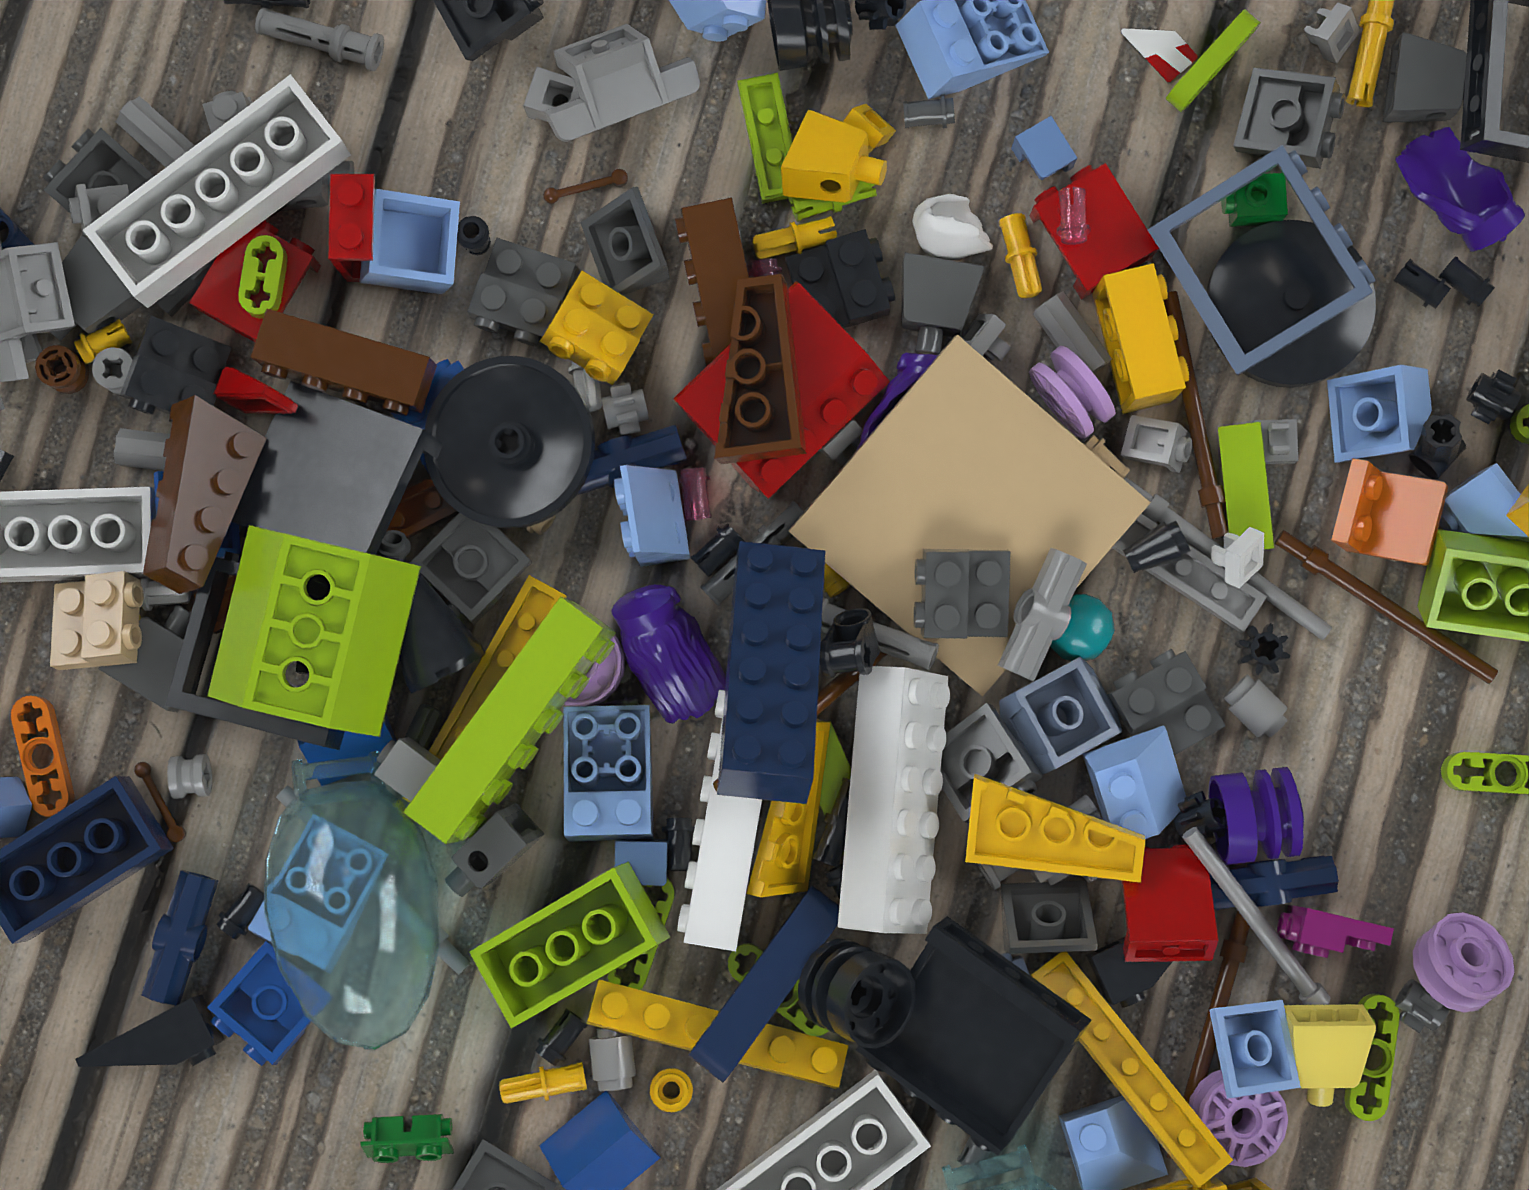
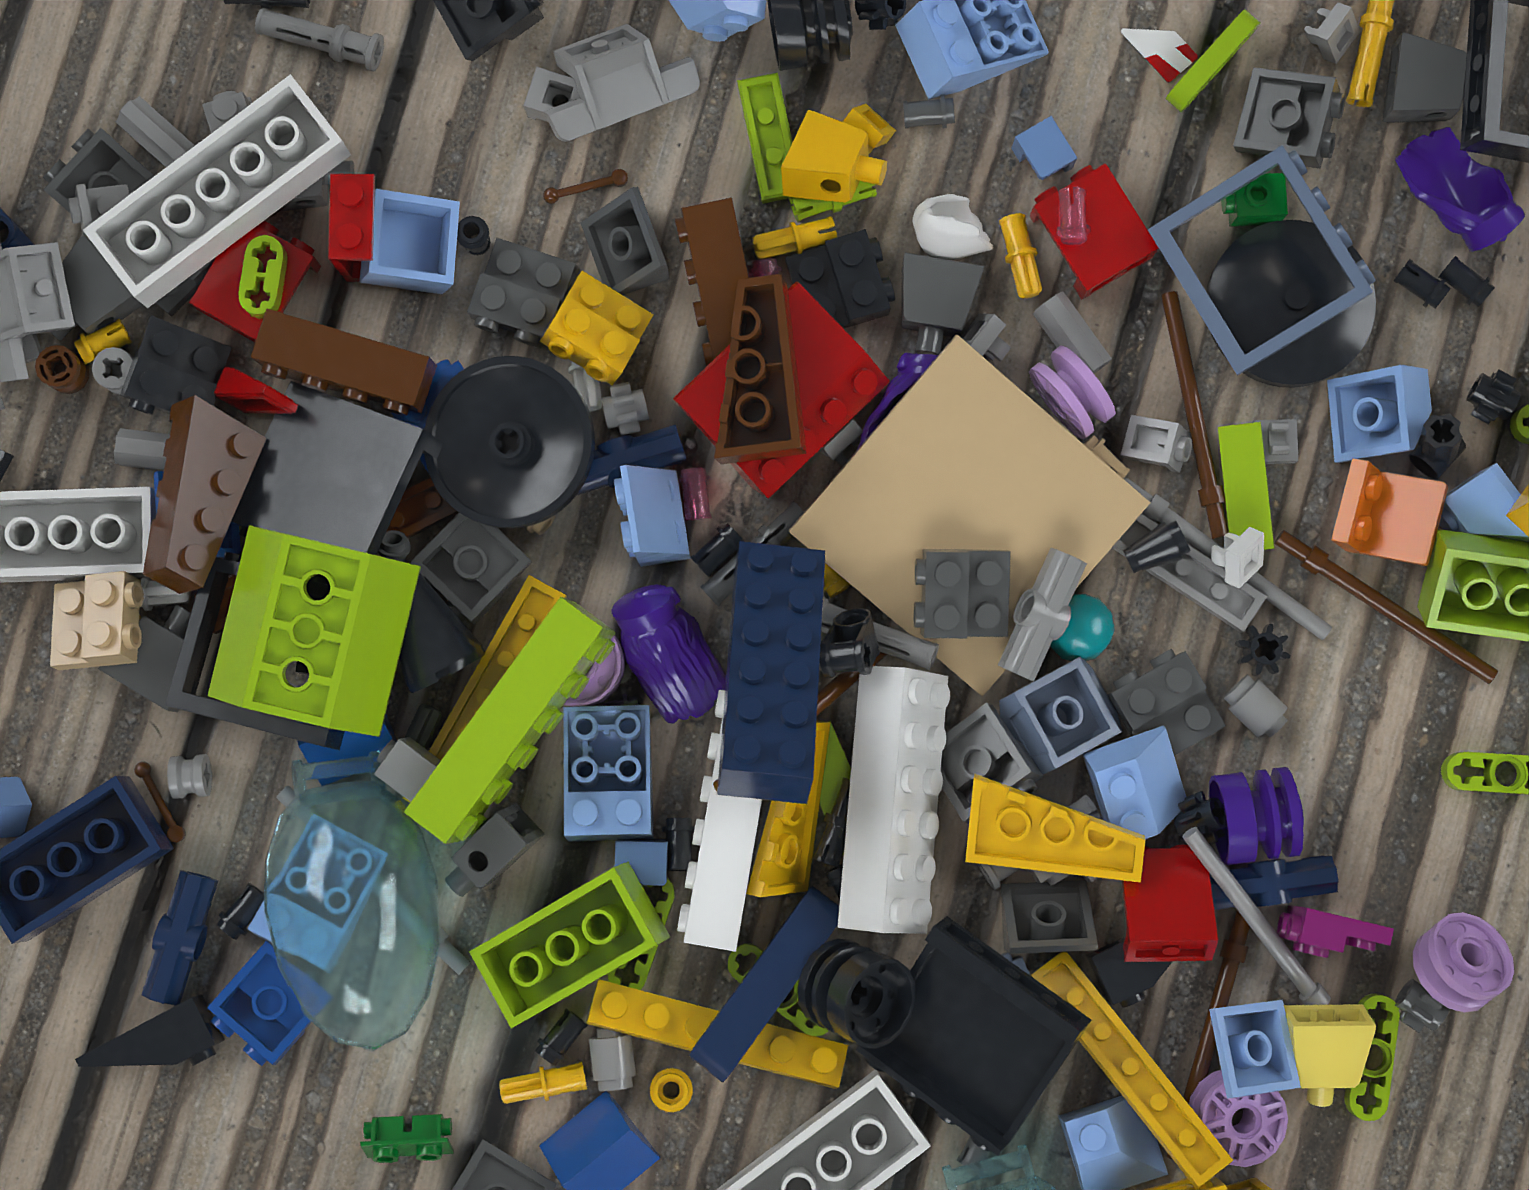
orange beam [11,696,75,817] -> none
yellow brick [1092,263,1189,414] -> none

